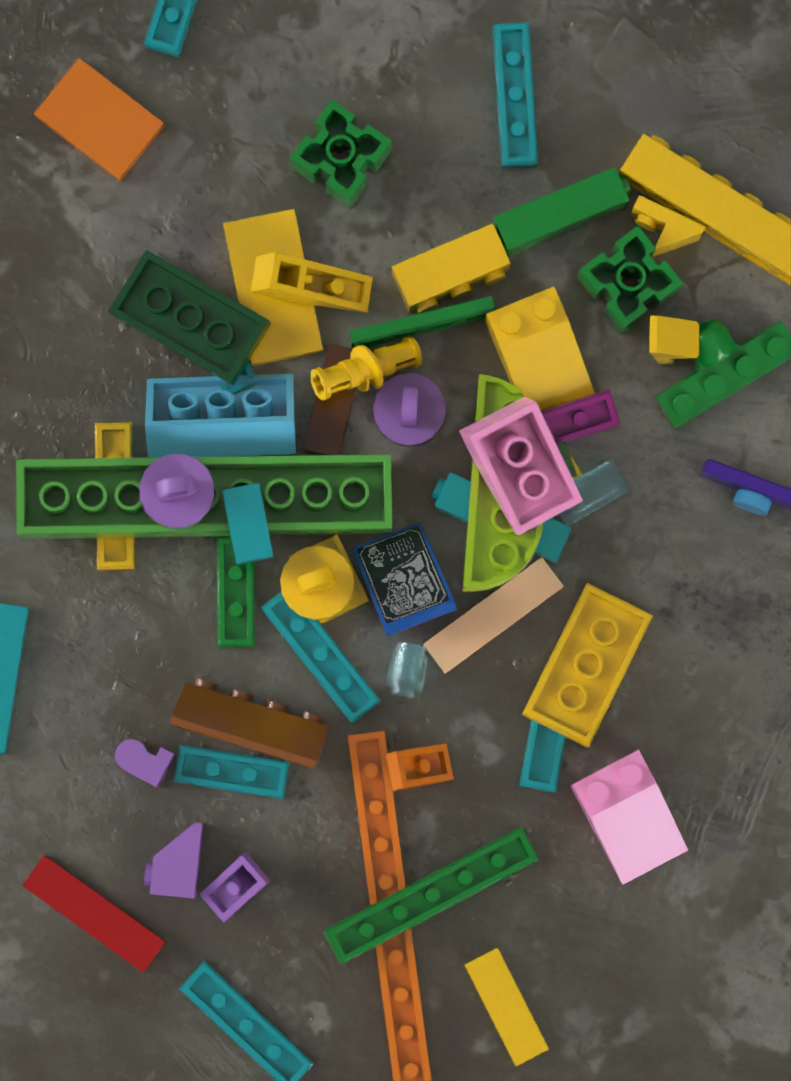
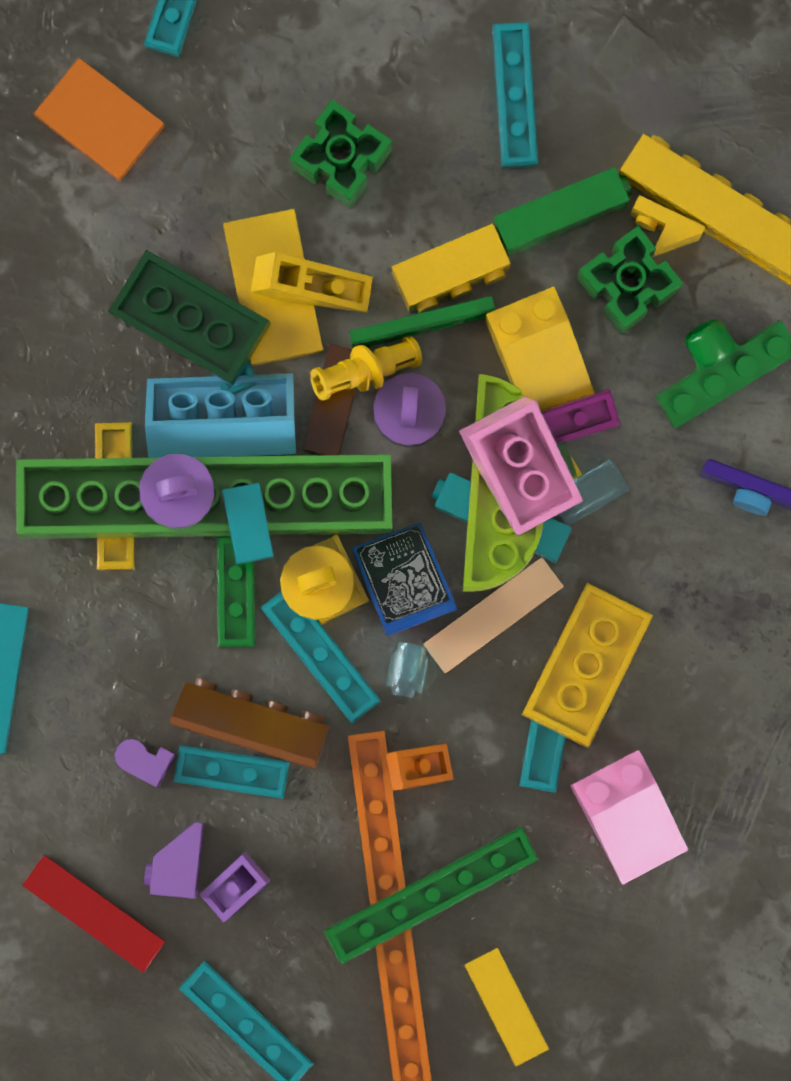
yellow slope [649,316,699,365] -> none

